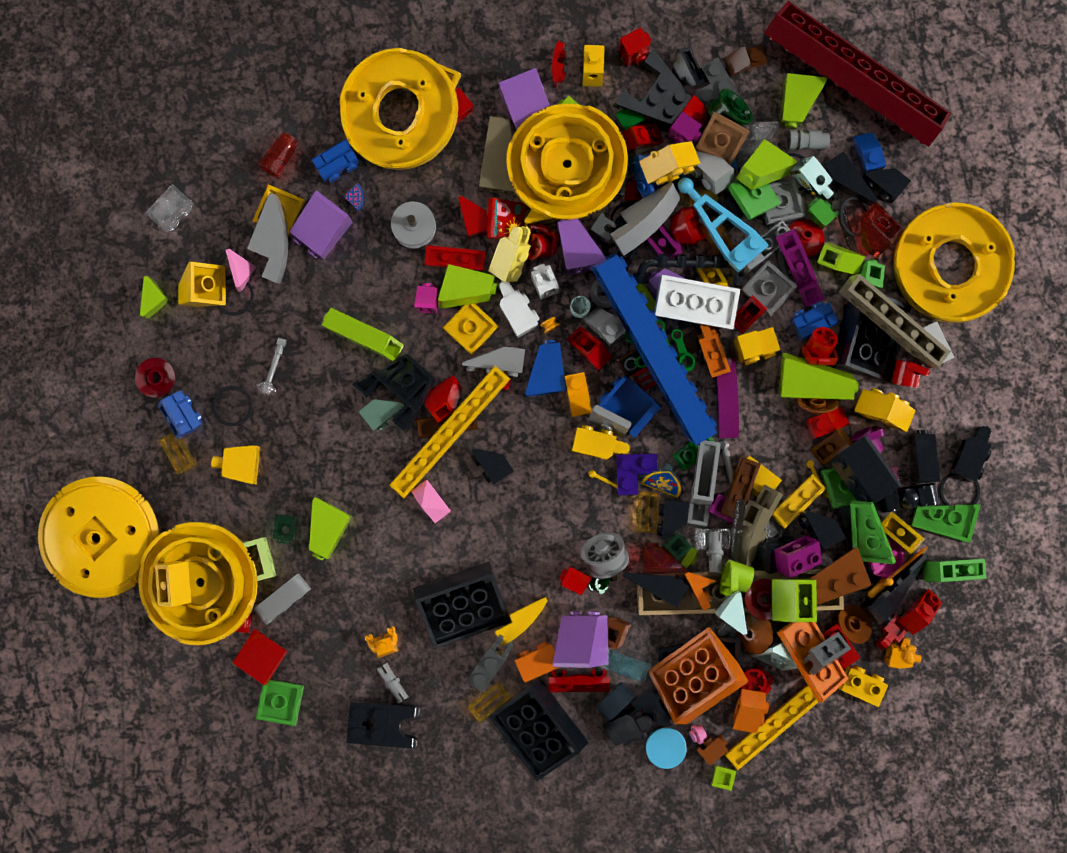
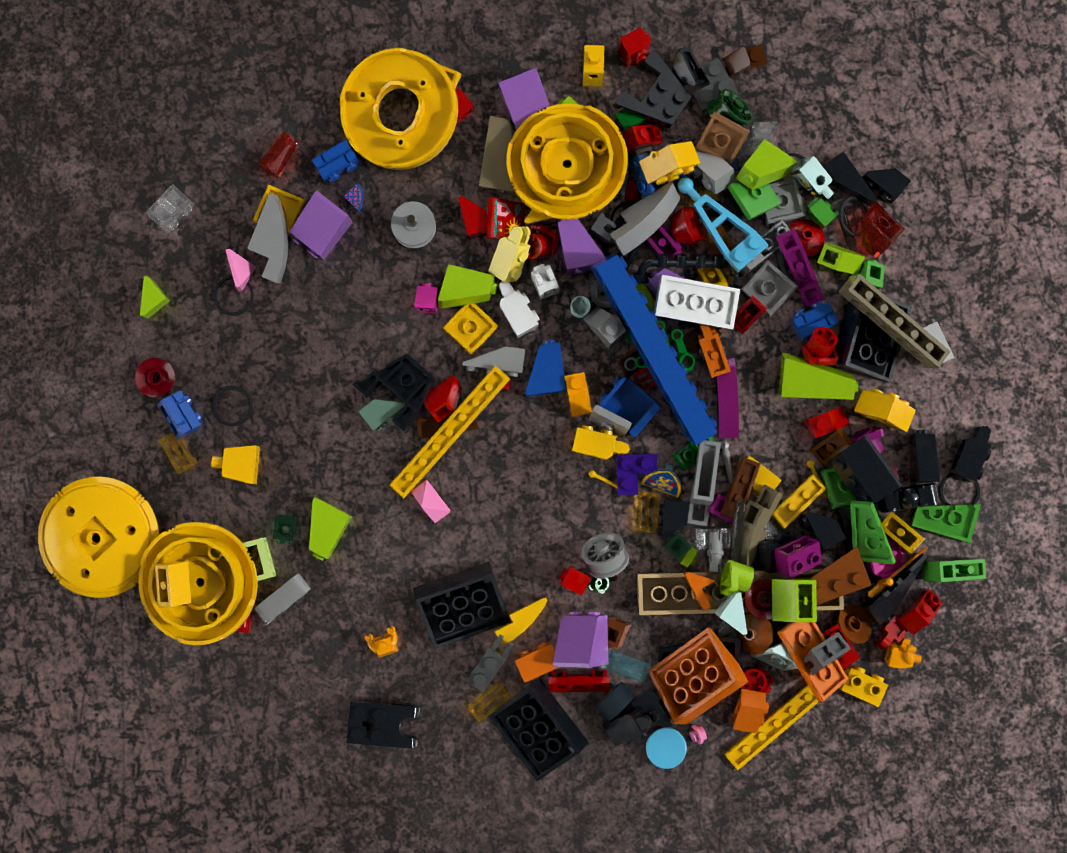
yellow slope [178,262,226,307] -> none
red tile [233,629,288,685] -> none
bright green plate [256,680,304,726] -> none
light grey piece [257,338,287,395] -> none
lime slope [322,308,404,361] -> none
light grey pin [376,662,409,704] -> none
red plate [424,245,486,272] -> none
black slope [471,449,514,485] -> none
light orange bush [540,316,560,334] -> none
red slope [552,41,567,88] -> none
red slope [567,326,613,371] -> none
black slope [623,573,689,608] -> none
clear red slope [642,543,686,572] -> none
magenta brick [668,111,702,147] -> none
red slope [683,95,710,131] -> none
dark orange brick [695,734,729,766] -> none
lime plate [711,765,736,791] -> none
yellow brick [732,327,780,365] -> none
dark red brick [764,1,952,147] -> none
lime slope [780,73,827,129] -> none
light grey axle [787,130,830,150] -> none
dark orange dish [798,398,839,415] -> none
blue slope [853,132,887,175] -> none
red piece [892,360,930,388] -> none
yellow piece [893,202,1015,323] -> none

